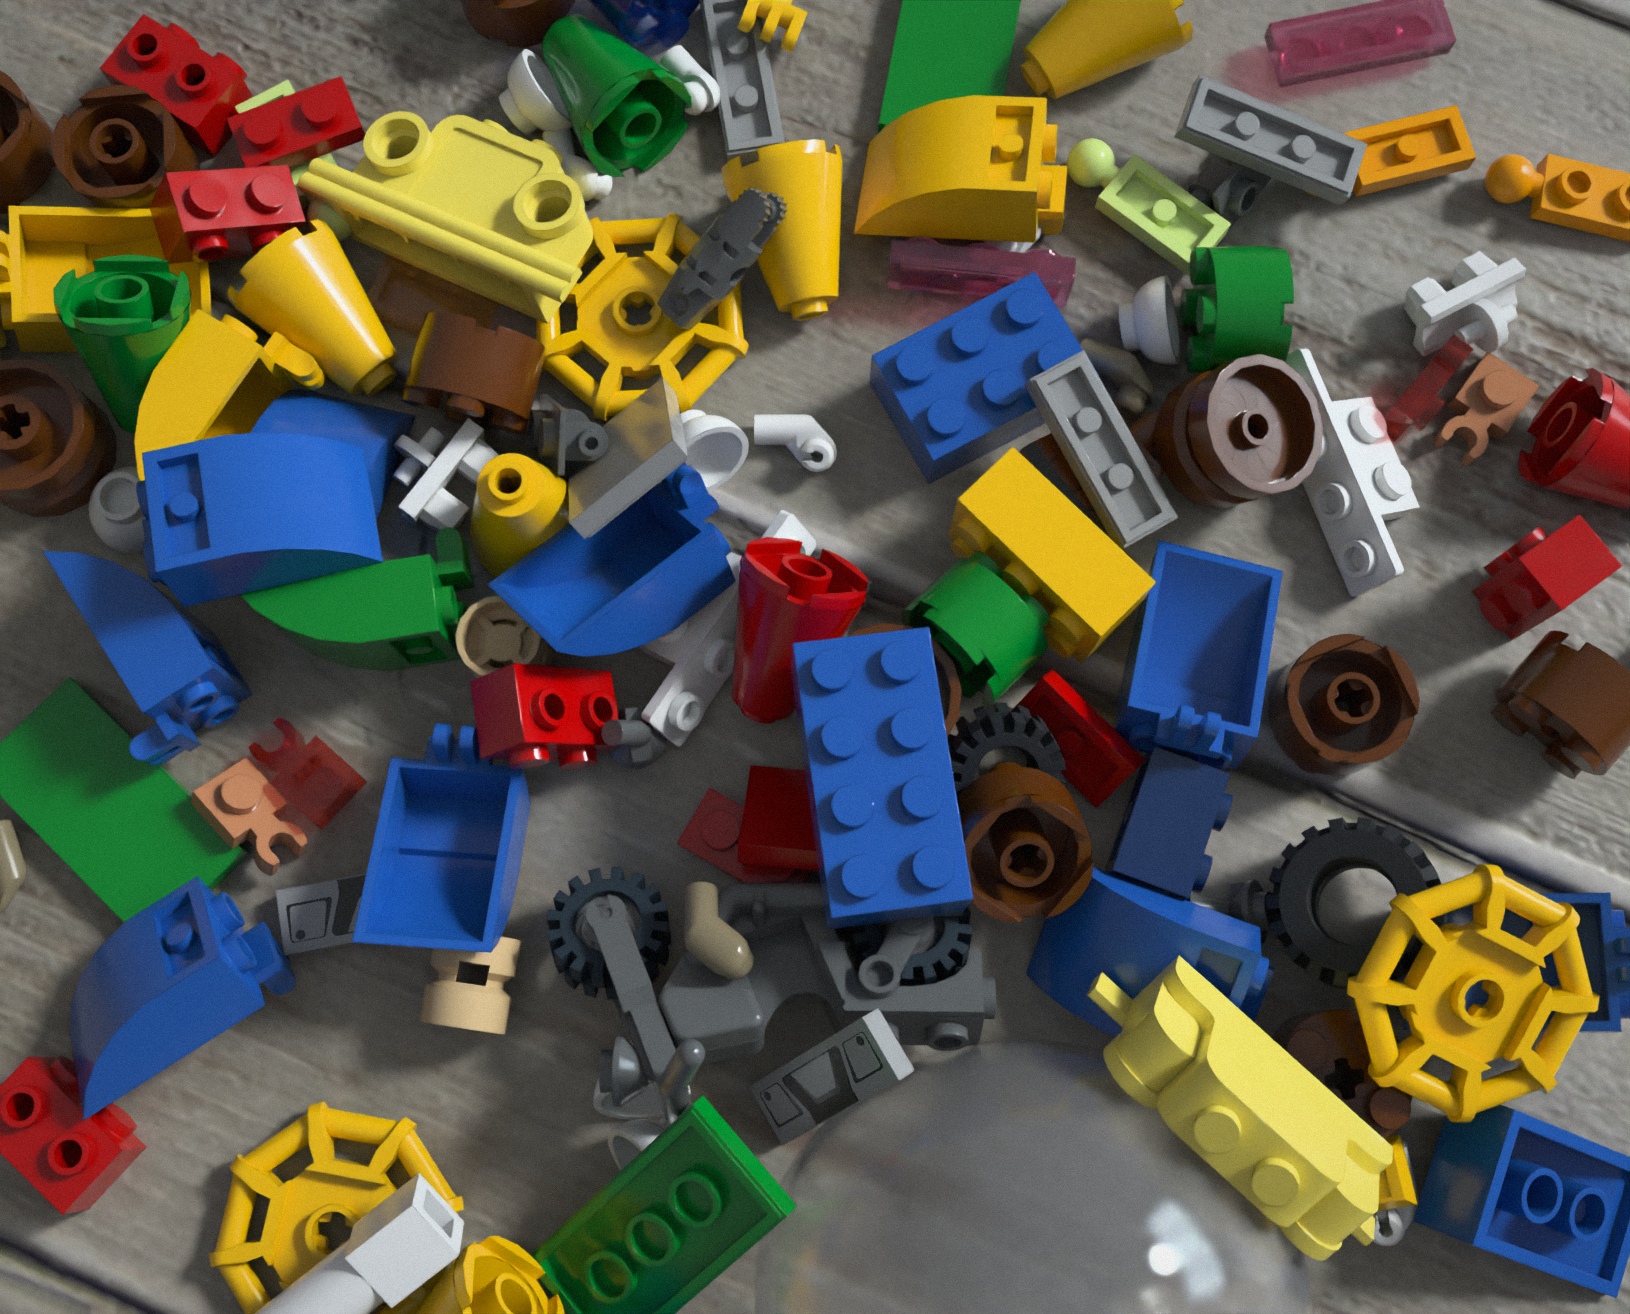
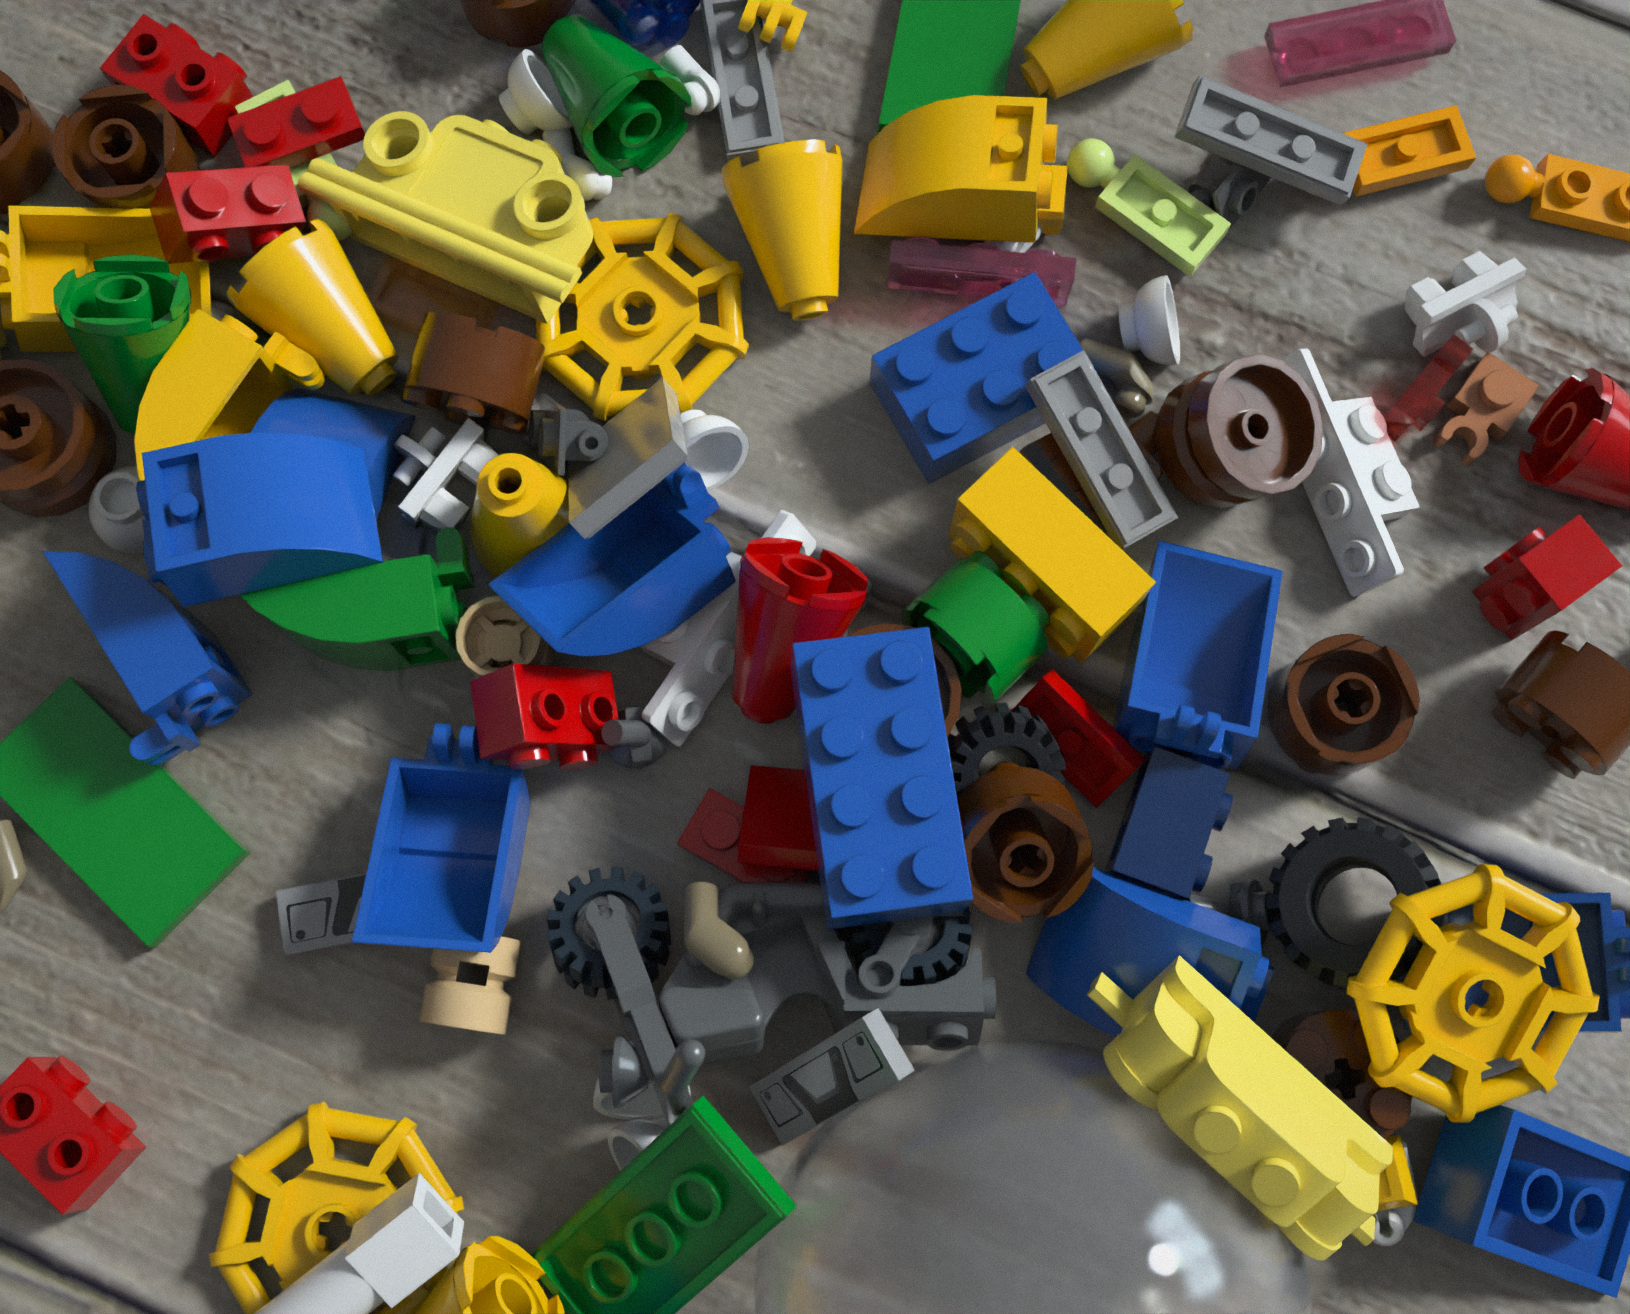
blue piece [69,876,296,1121] -> none
nougat plate [191,757,308,876] -> none
clear red plate [249,717,367,830] -> none
dark grey hinge [657,188,788,329] -> none
white arm [754,414,837,472] -> none
green brick [1180,246,1294,373] -> none

